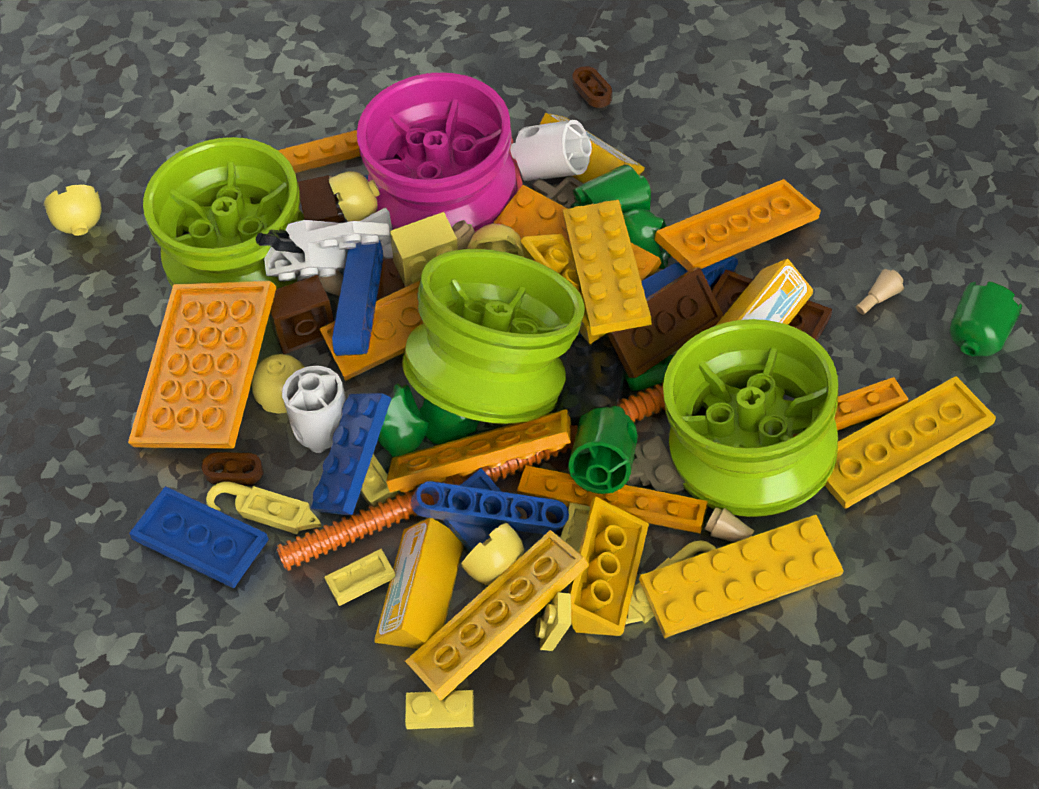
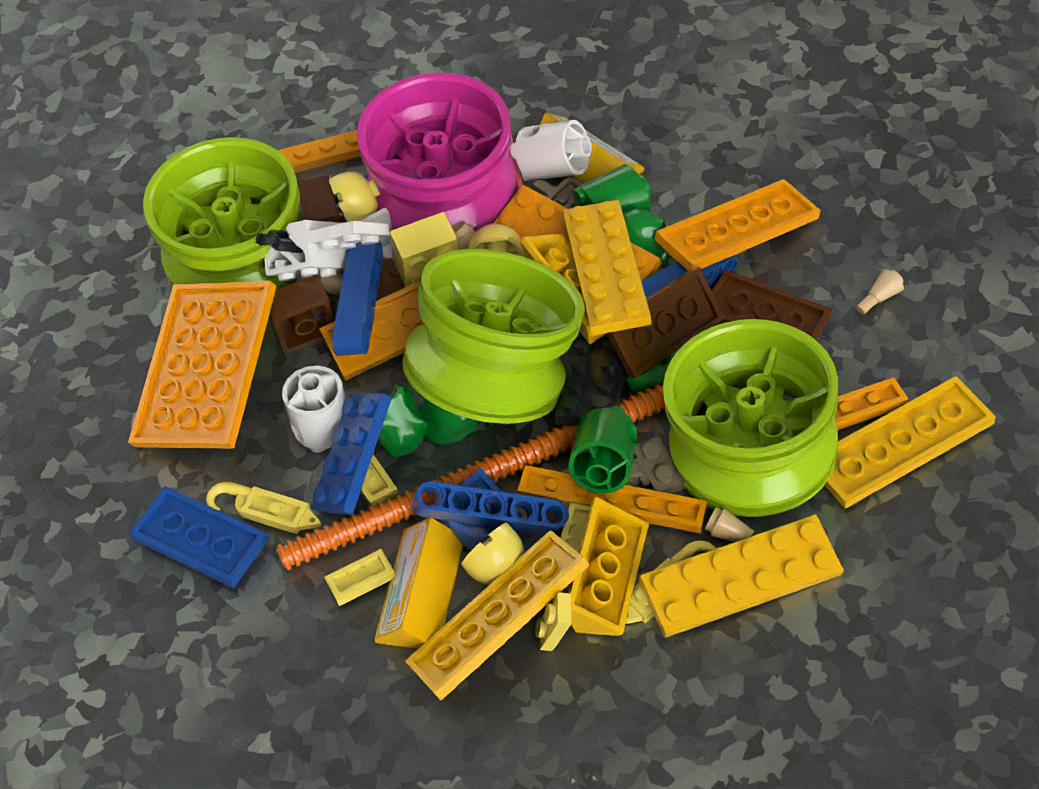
light yellow cylinder [44,185,102,236] -> none
reddish brown plate [201,452,264,485] -> none
light yellow cylinder [252,354,304,414] -> none
light orange plate [386,409,570,492] -> none
light yellow plate [405,690,474,729] -> none
reddish brown plate [572,66,612,108] -> none
yellow slope [715,259,813,326] -> none
green cylinder [949,281,1022,357] -> none

